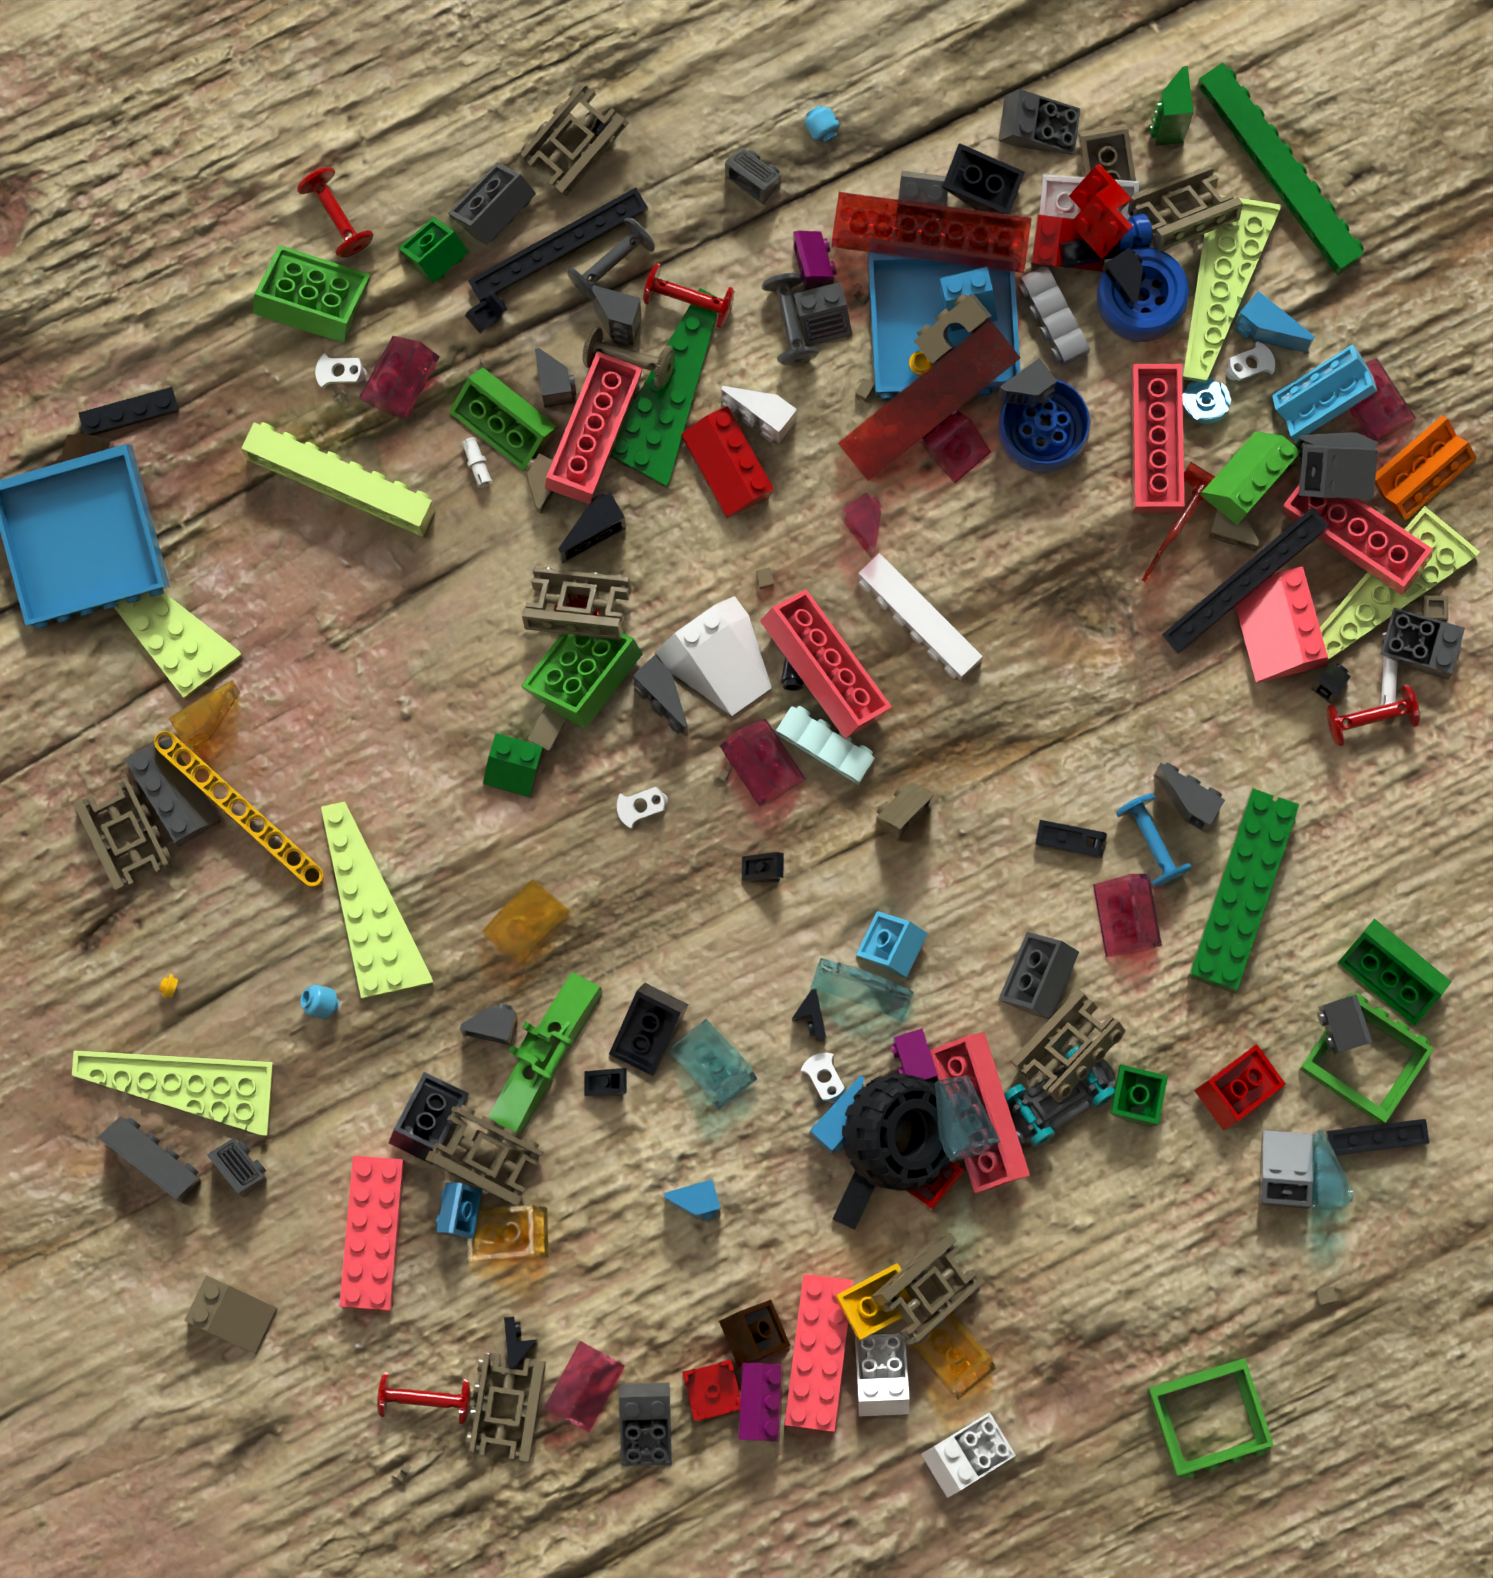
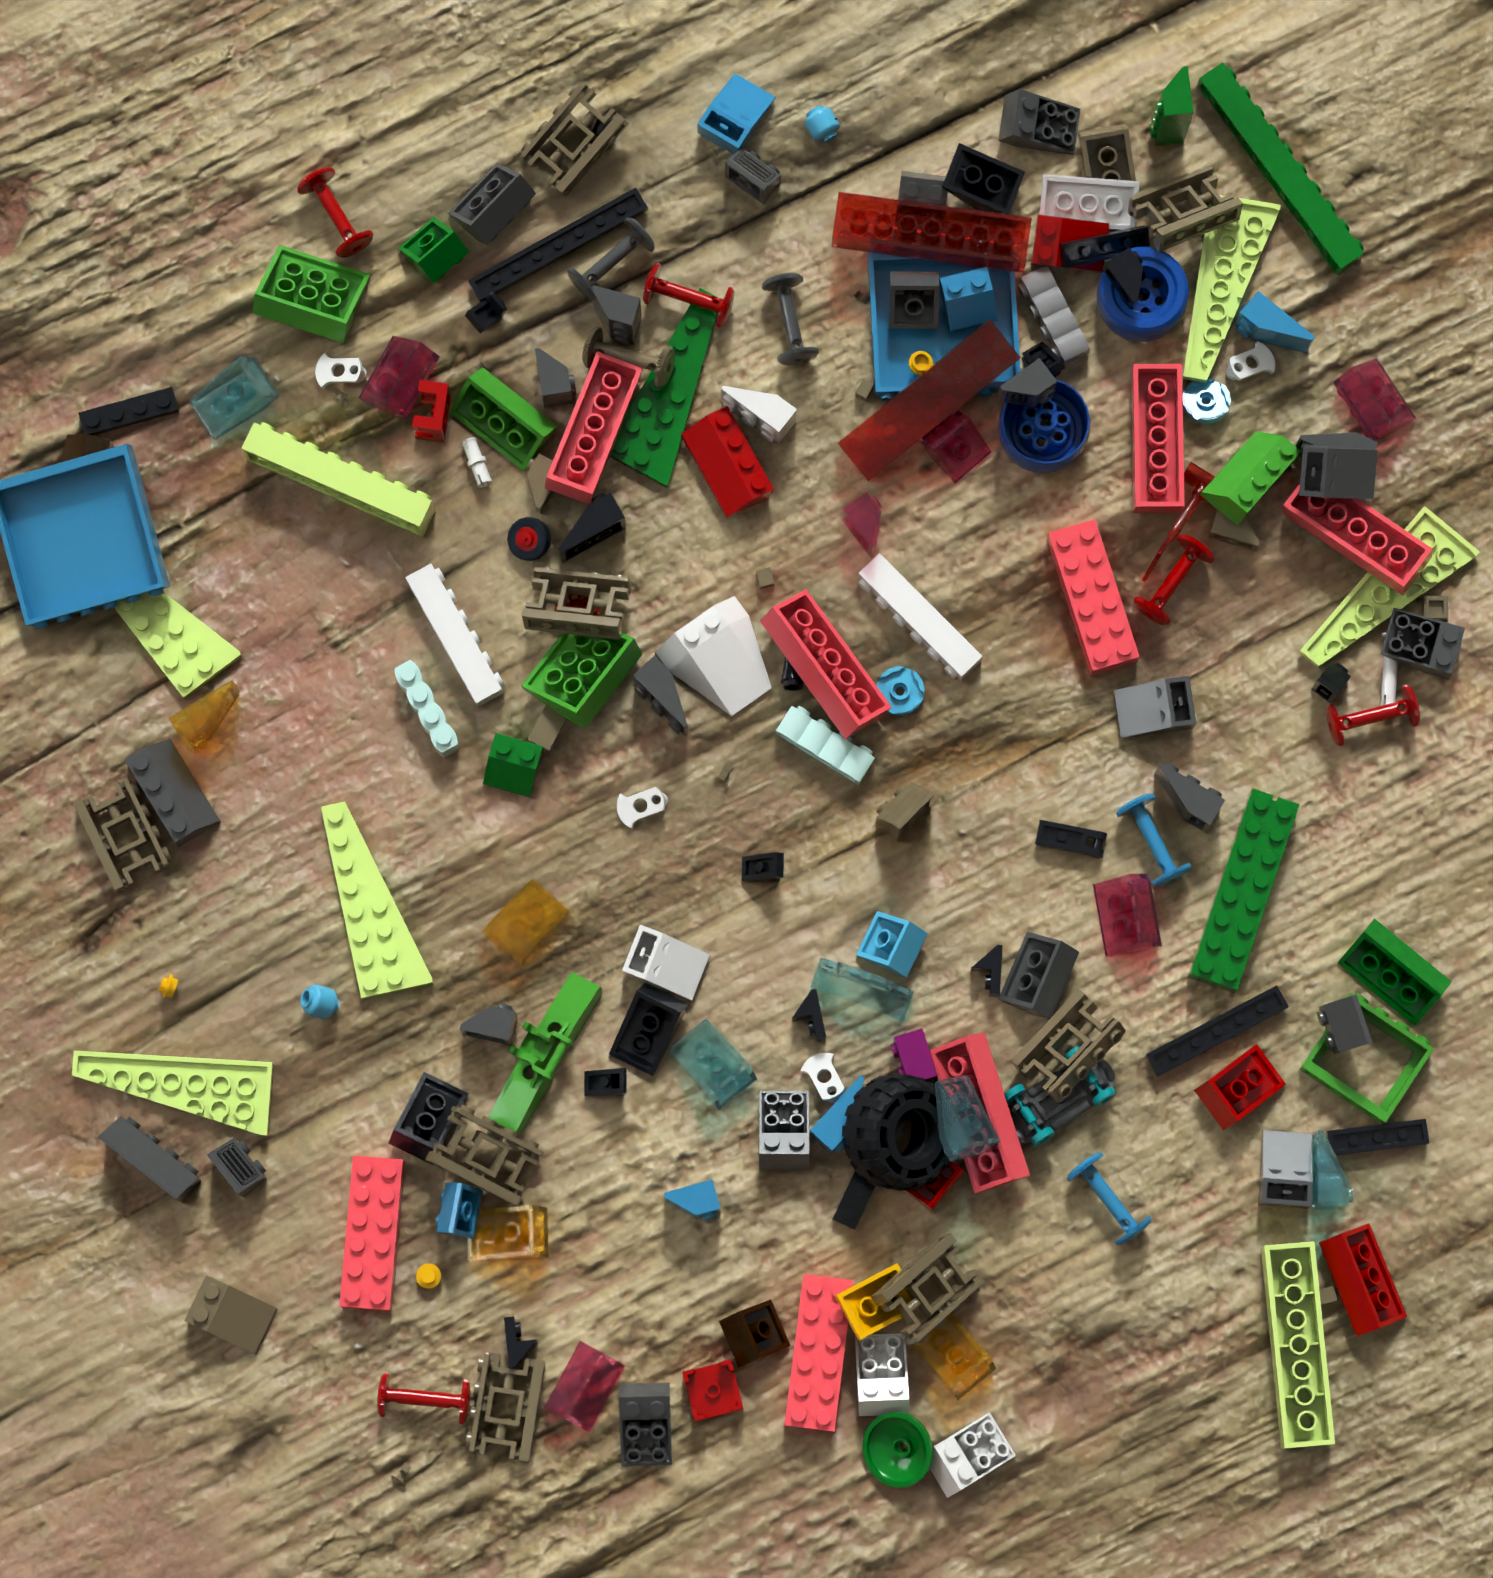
yellow beam [154,731,324,888] -> none
clear pink slope [719,718,806,807] -> none
magenta slope [739,1363,784,1442] -> none
magenta slope [793,230,837,291] -> none
dark grey slope [793,282,852,347] -> none
dark tan arch [914,293,991,364] -> none
red bracket [1069,163,1133,259] -> none
green slope [1110,1065,1168,1127] -> none
blue wheel [1114,214,1152,252] -> none
bright green piece [1147,1358,1274,1479] -> none
black plate [1162,508,1329,654] -> none
coral slope [1235,566,1328,683] -> none
medium azure slope [1272,344,1377,442] -> none
orange slope [1375,415,1477,521] -> none
none -> clear light blue slope [189,356,279,439]
none -> light aqua brick [395,660,459,758]
none -> white brick [405,563,505,708]
none -> red panel [412,380,452,443]
none -> yellow plate [416,1263,441,1289]
none -> black wheel [507,517,551,561]
none -> white slope [622,925,710,1001]
none -> dark azure slope [697,73,776,154]
none -> dark grey slope [759,1091,809,1170]
none -> green dish [863,1412,933,1488]
none -> medium azure plate [877,666,925,716]
none -> dark grey slope [889,271,939,329]
none -> black slope [970,945,1003,997]
none -> black slope [1022,341,1065,378]
none -> coral brick [1047,519,1140,676]
none -> dark azure hose [1067,1152,1152,1245]
none -> slope [1114,676,1197,739]
none -> red hose [1134,535,1214,625]
none -> black plate [1145,985,1289,1077]
none -> yellowish green brick [1261,1241,1335,1449]
none -> red slope [1319,1223,1407,1337]

